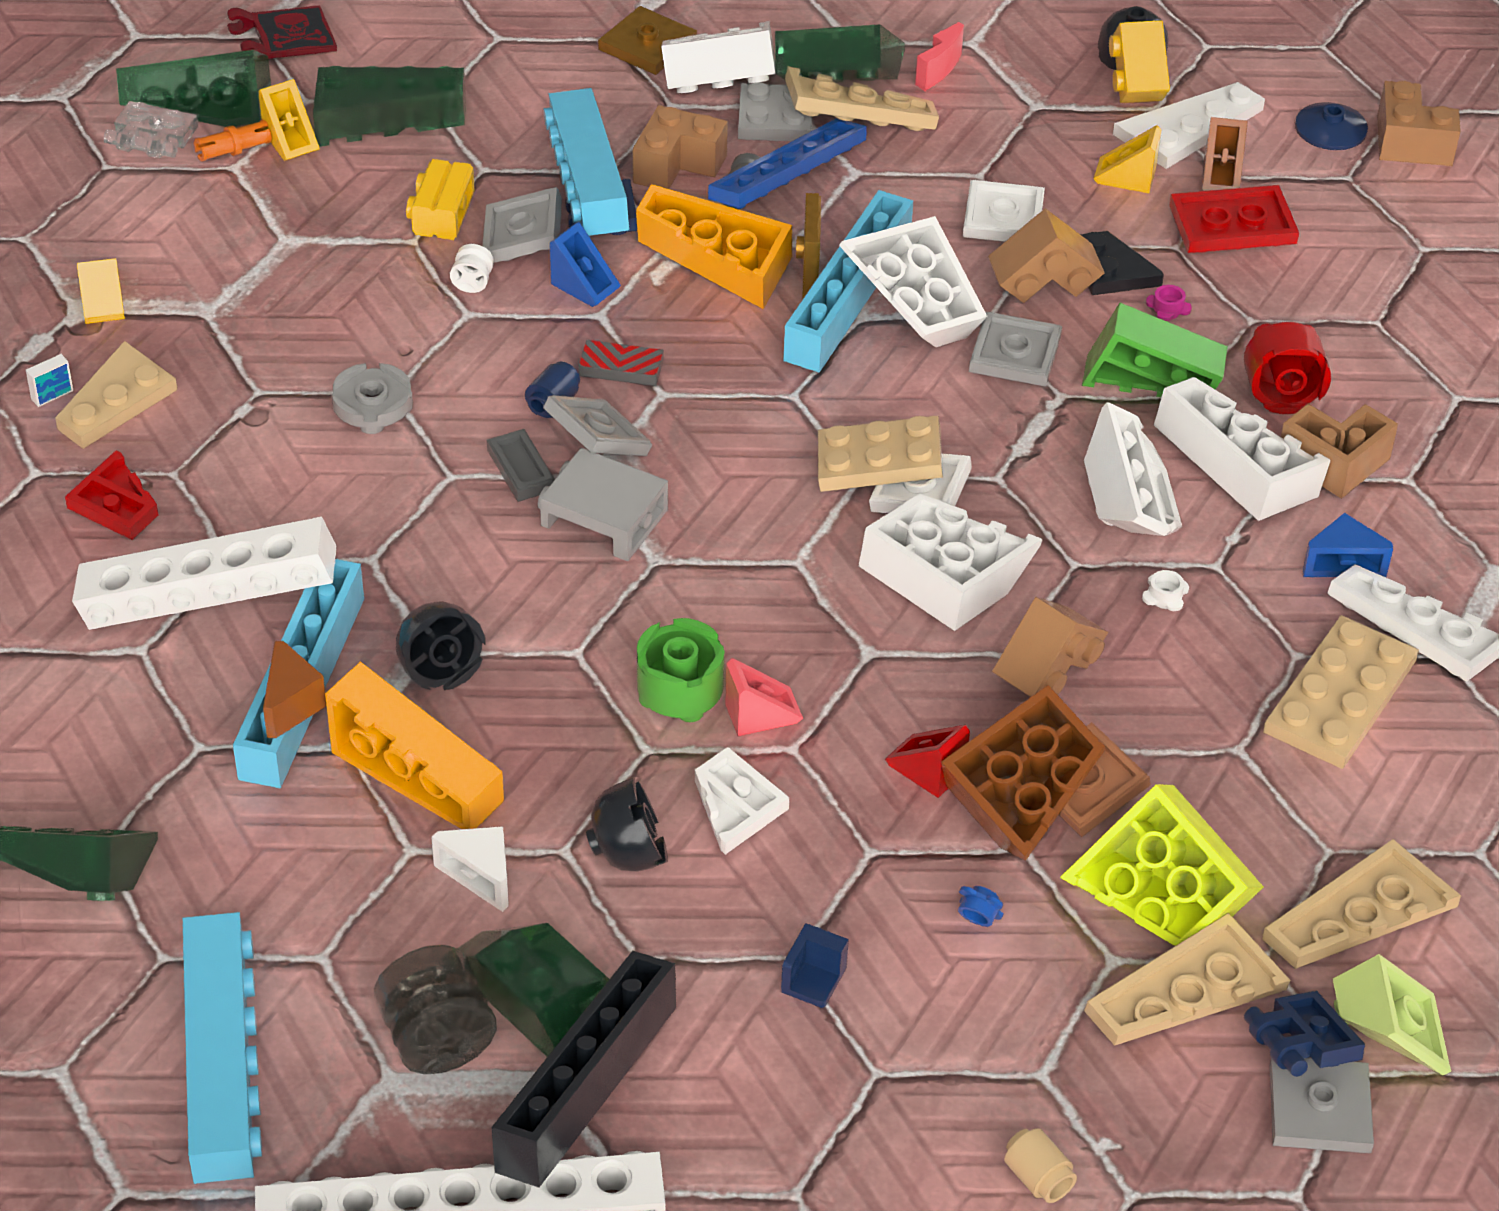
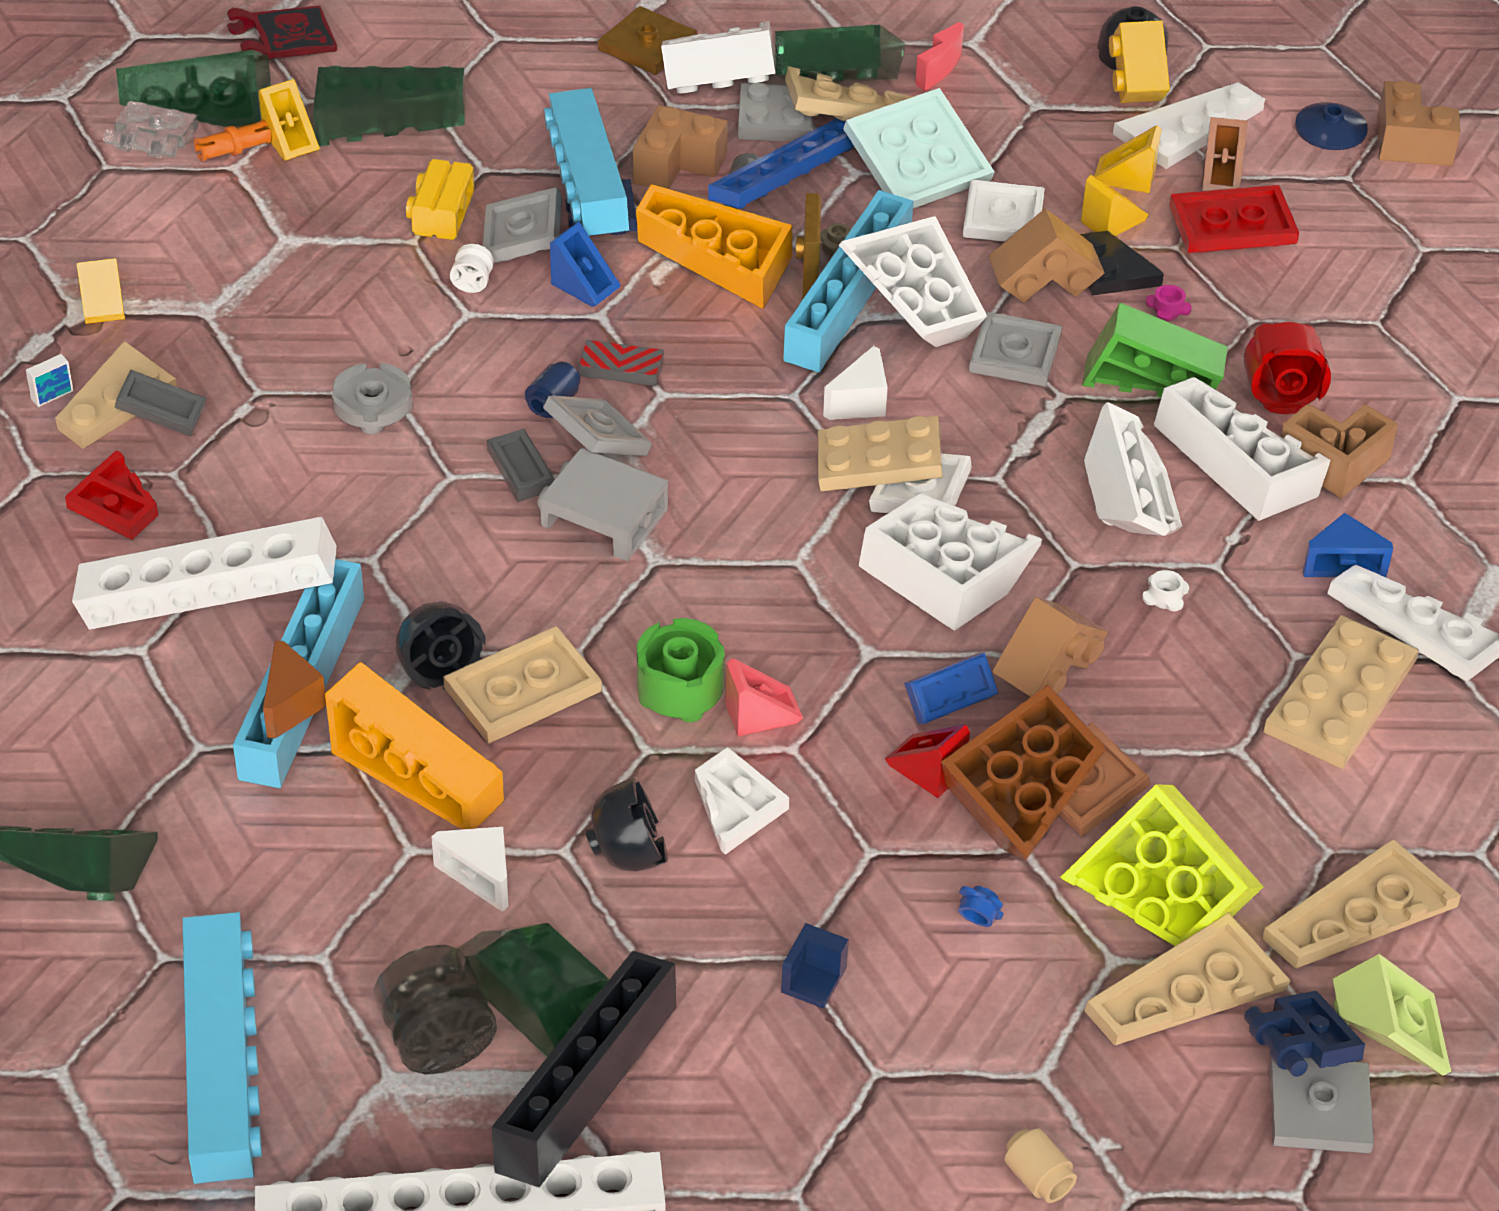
none -> dark grey tile [115,369,207,436]
none -> tan plate [444,626,602,744]
none -> dark tan plate [820,223,851,257]
none -> white slope [823,346,887,420]
none -> light aqua plate [843,88,994,209]
none -> blue plate [904,653,999,724]
none -> yellow slope [1081,174,1149,236]

